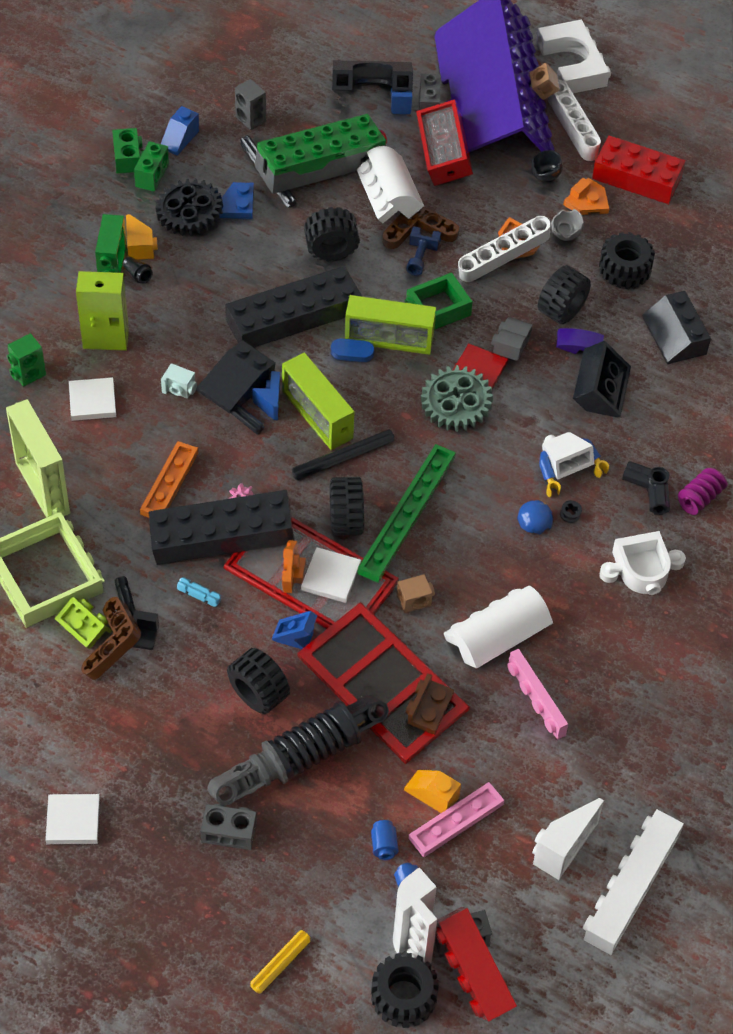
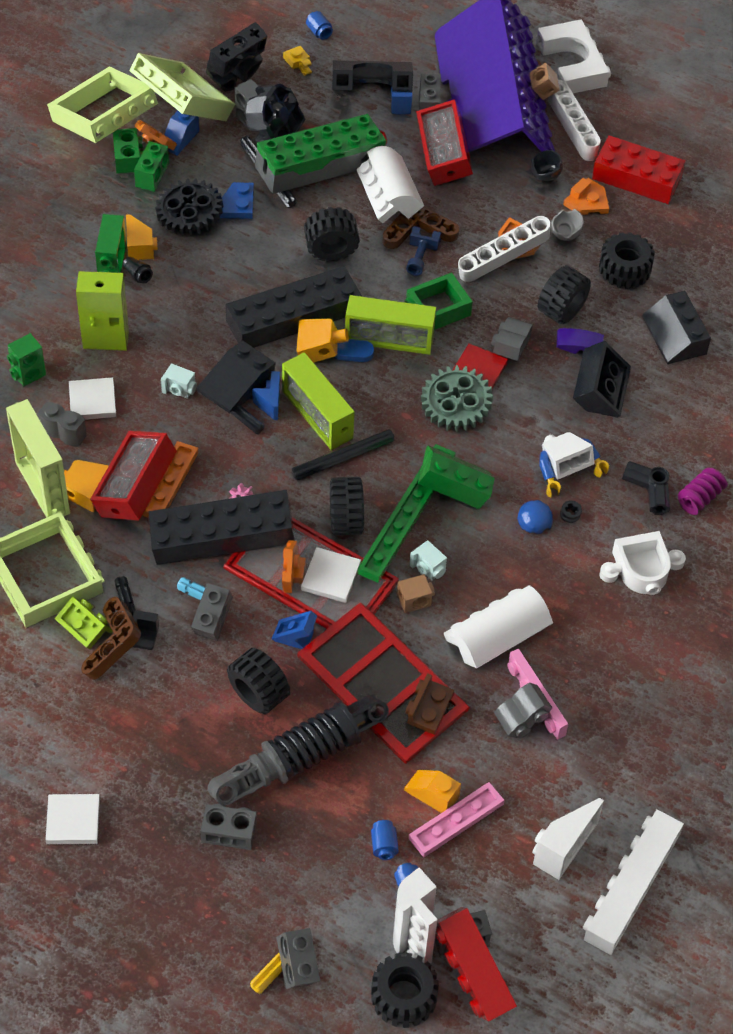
none -> dark grey brick [38,402,87,447]
none -> yellowish green window [47,66,158,143]
none -> light orange torso [64,460,108,512]
none -> red brick [90,431,177,521]
none -> yellowish green window [129,53,235,121]
none -> orange plate [134,120,177,150]
none -> dark grey brick [191,583,233,641]
none -> black connector [206,22,267,92]
none -> black connector [246,83,306,143]
none -> dark grey brick [276,928,320,989]
none -> yellow plate [283,46,312,75]
none -> light orange torso [296,319,349,363]
none -> blue brick [306,11,333,40]
none -> light aqua brick [410,540,447,580]
none -> green slope [418,445,495,509]
none -> dark grey brick [494,682,552,738]

